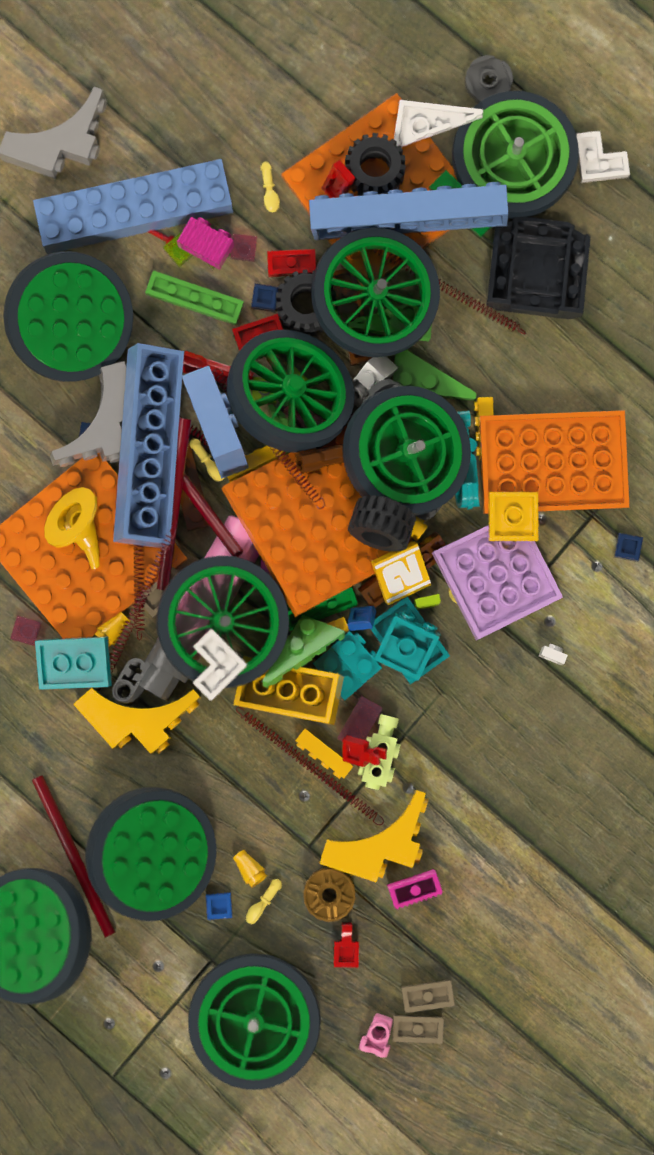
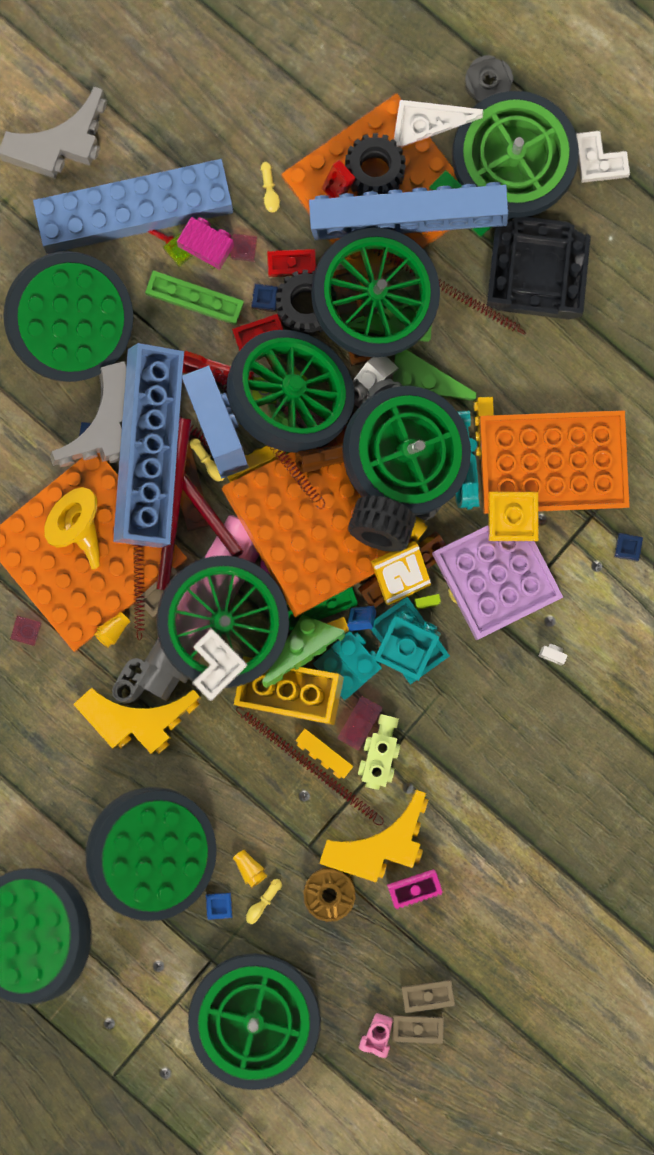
dark red piece [32,775,116,938] -> none
teal plate [35,636,112,690] -> none
dark red piece [98,527,176,691] -> none
red plate [334,922,359,968] -> none
red plate [342,735,387,767] -> none

